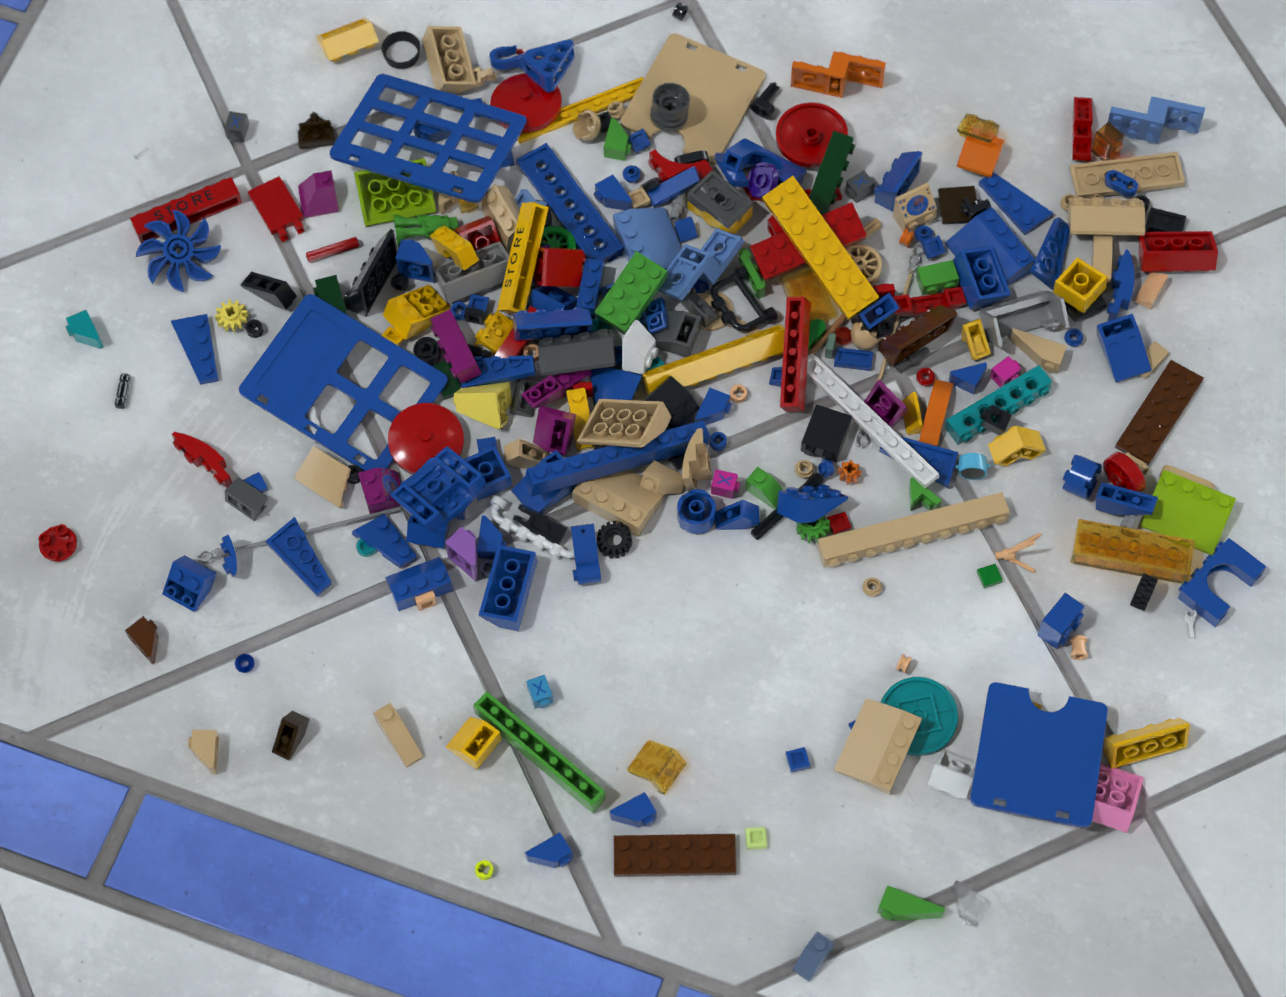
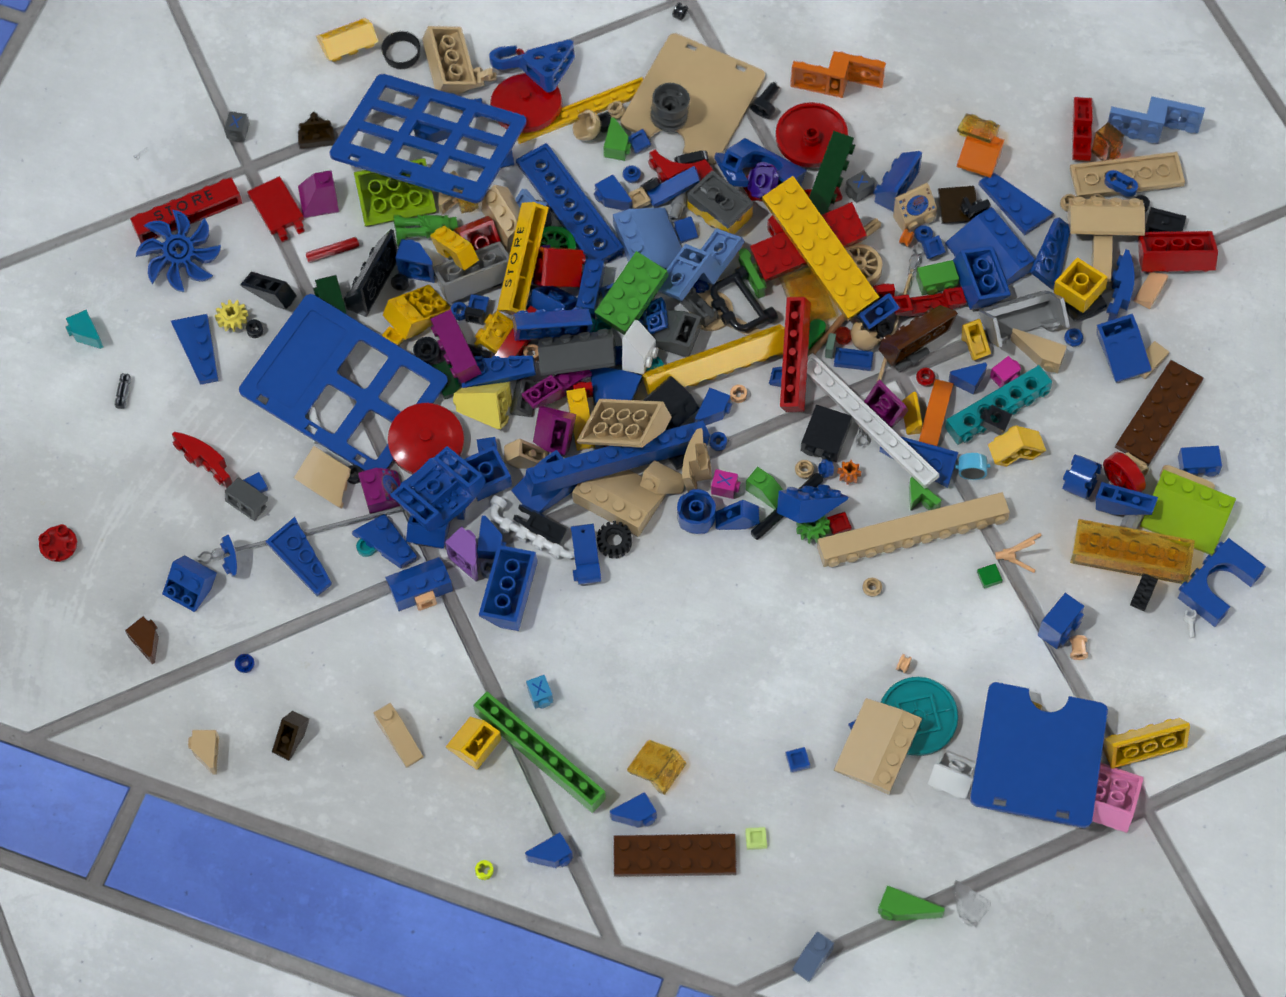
none -> blue brick [1178,446,1222,477]

